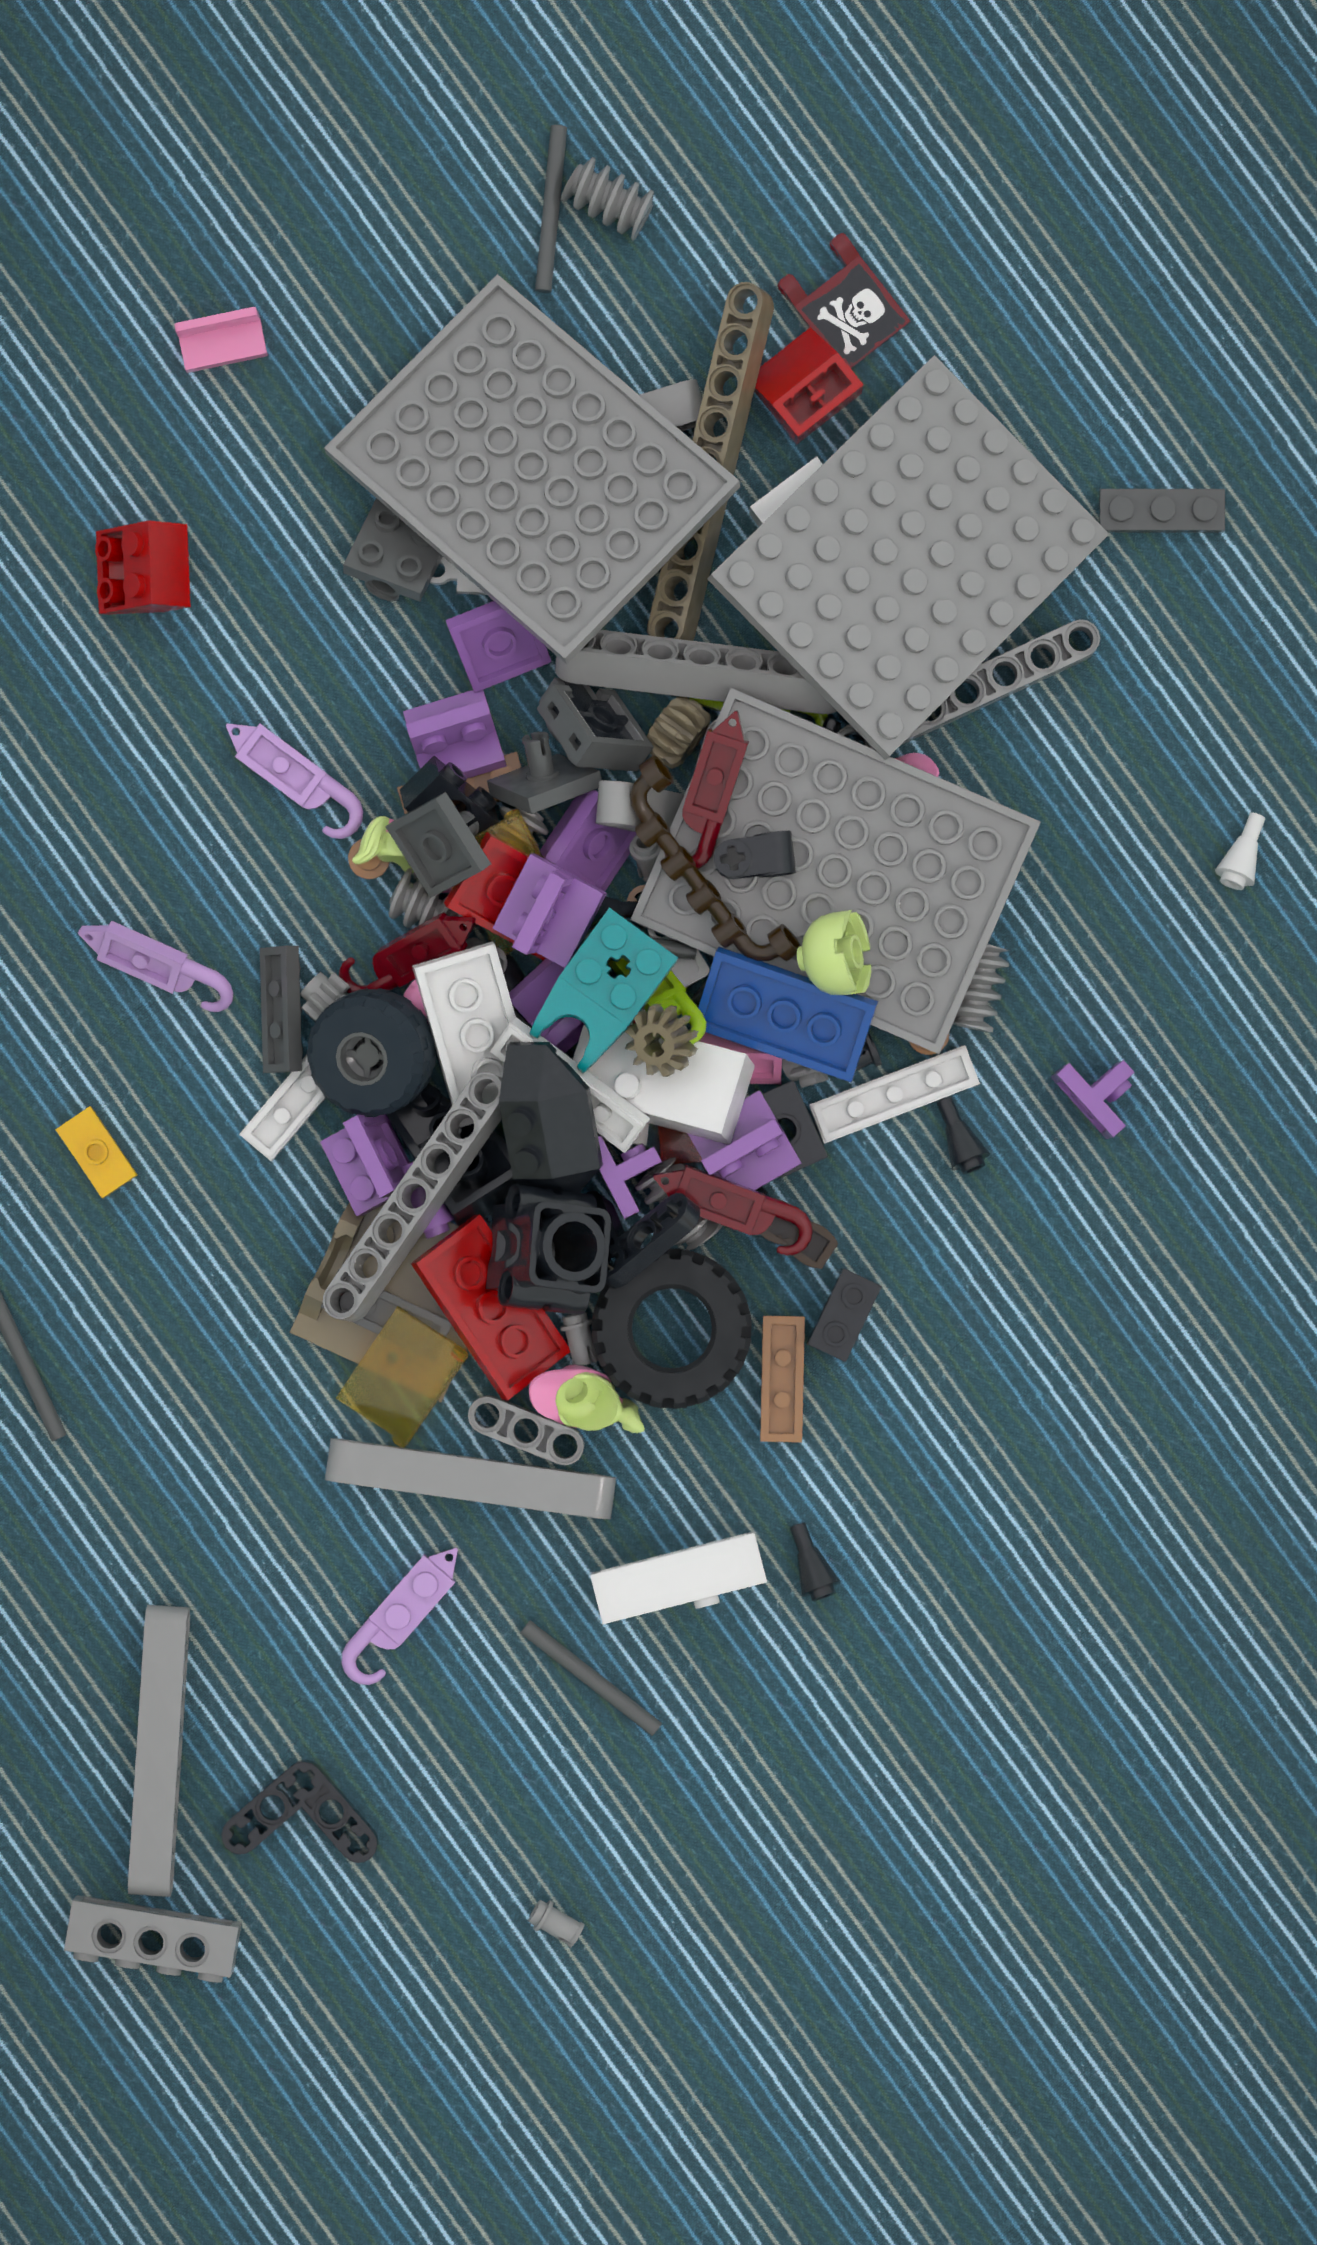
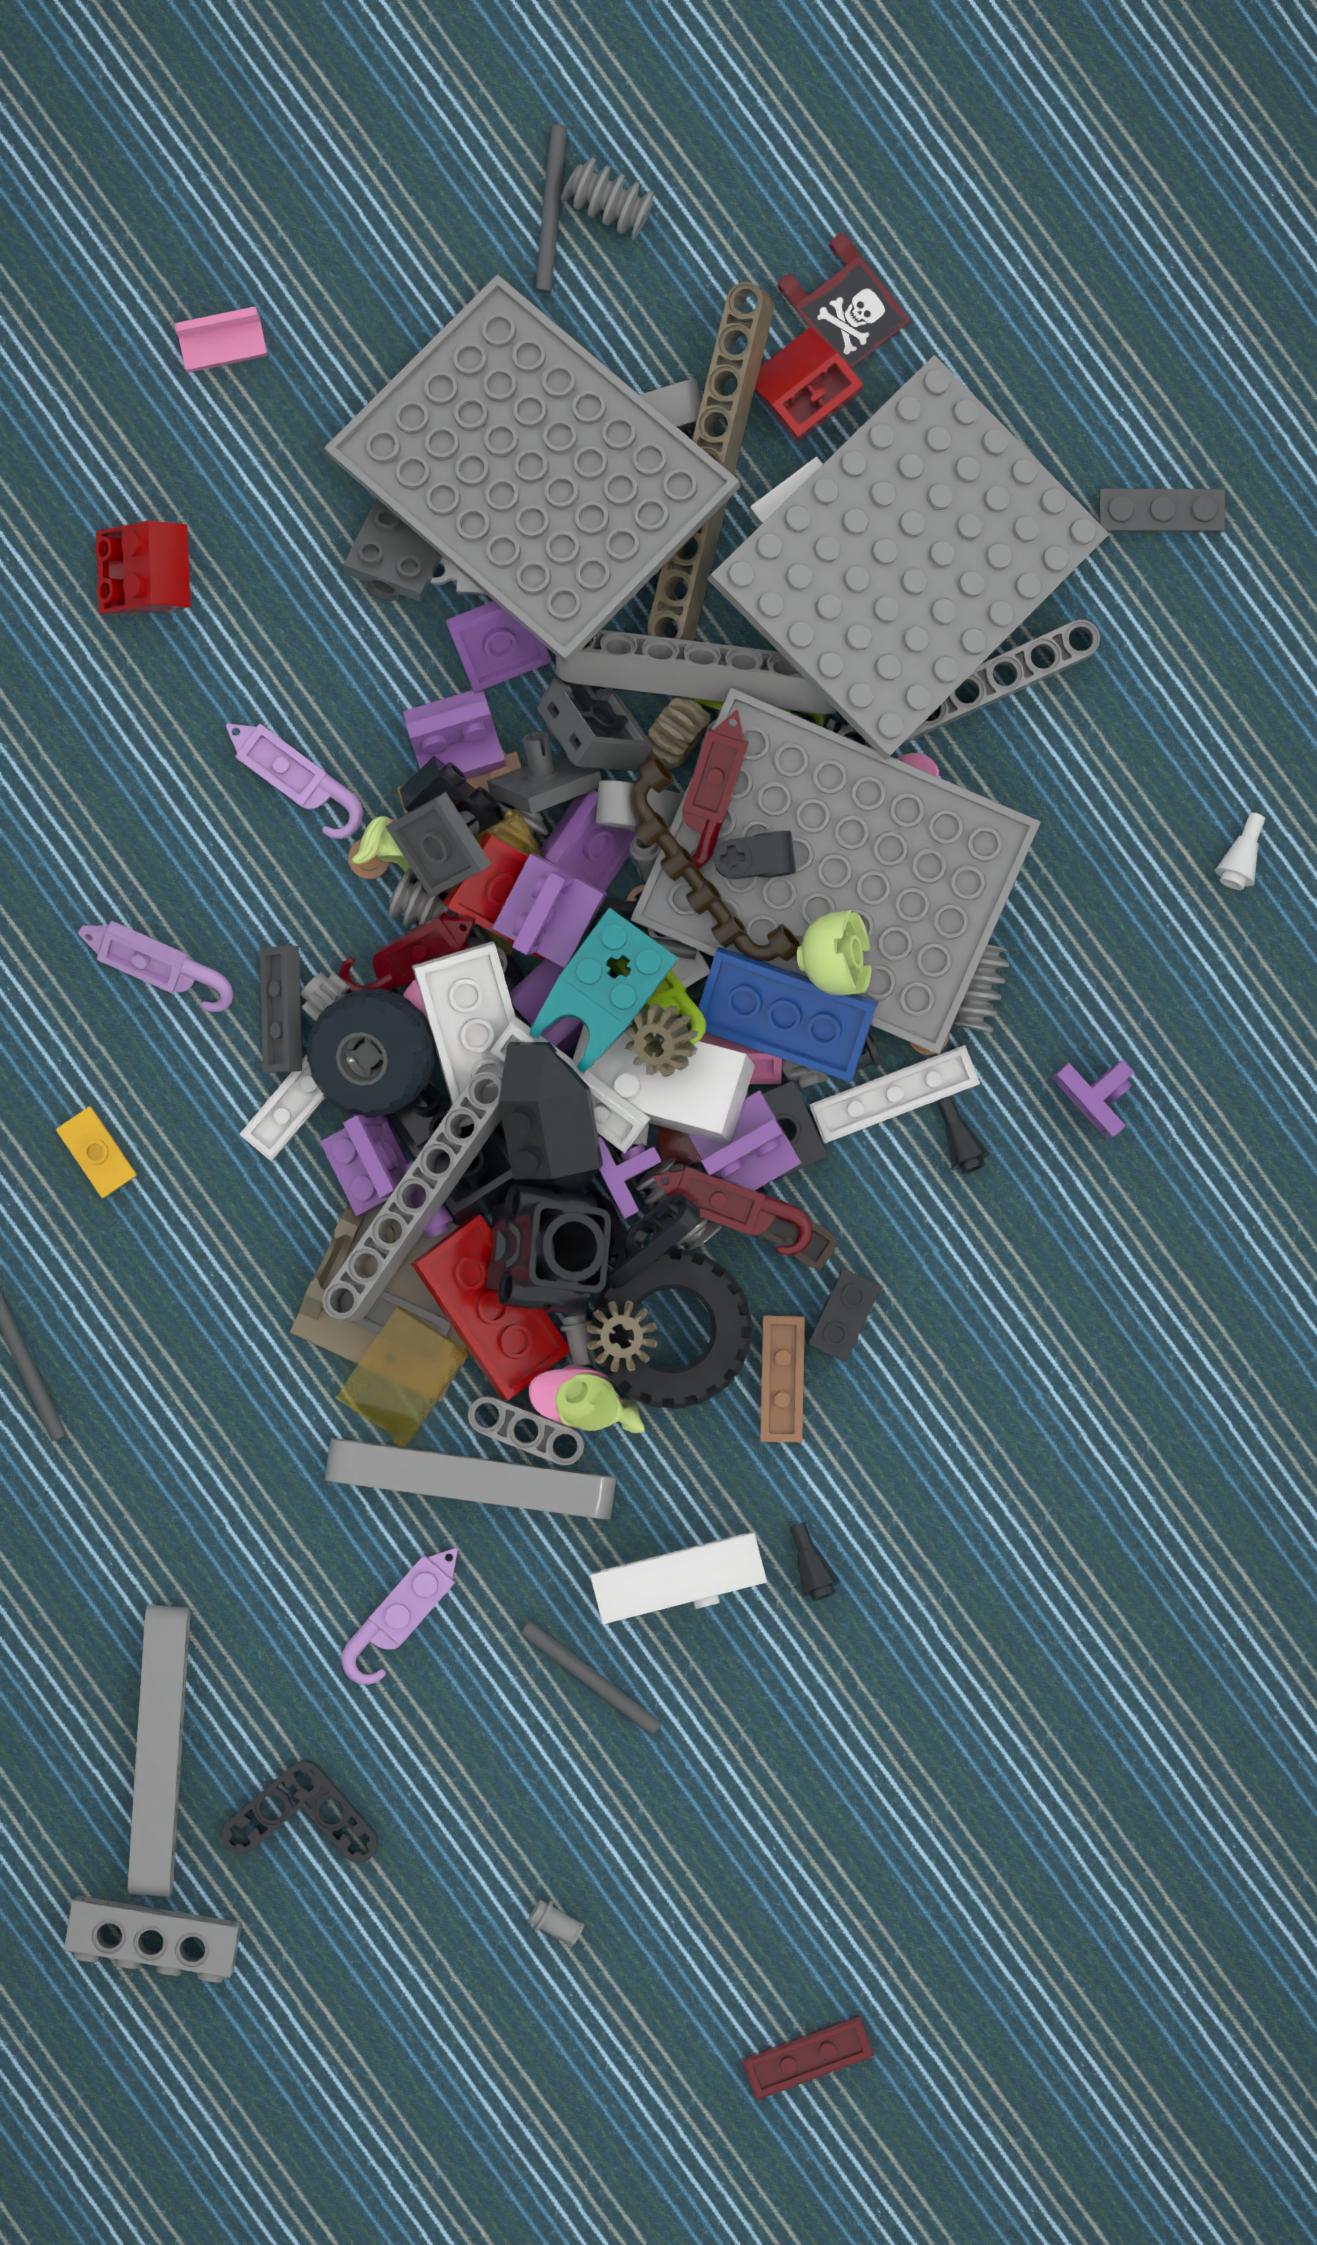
none -> dark tan gear [586,1301,657,1372]
none -> dark red tile [742,2015,874,2100]

